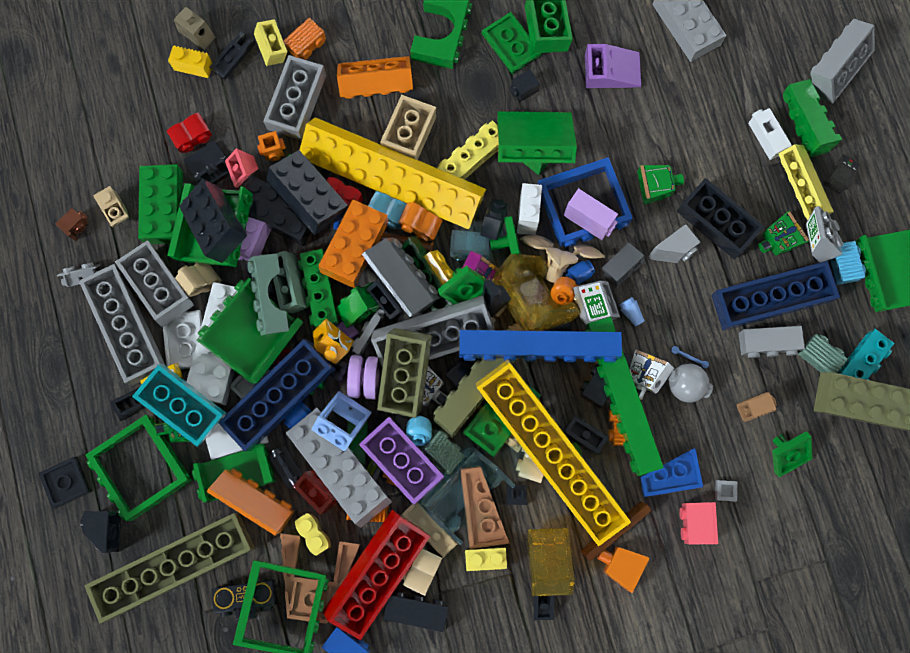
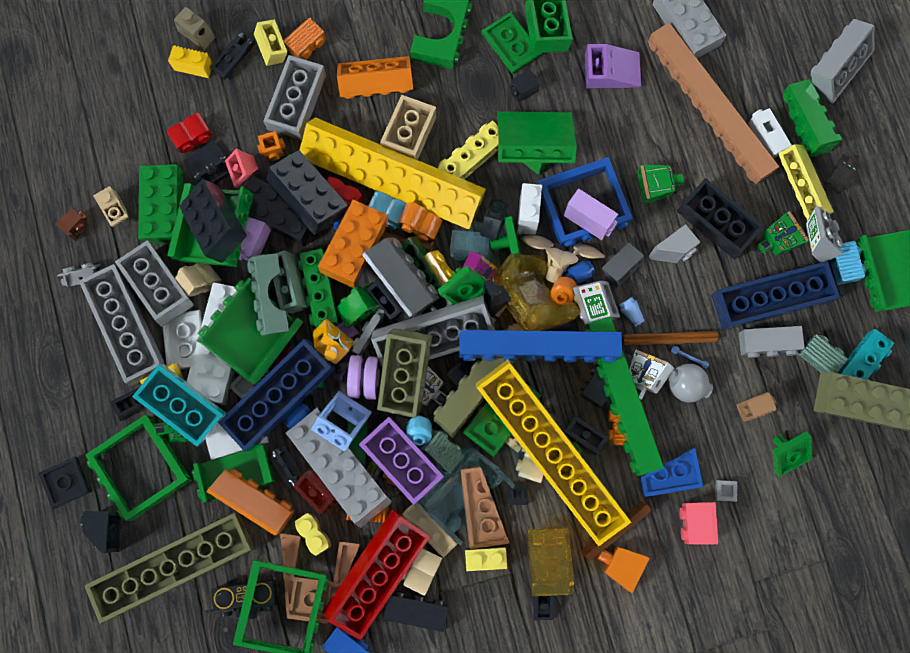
none -> dark orange axle [623,331,718,345]
none -> nougat brick [648,23,779,184]

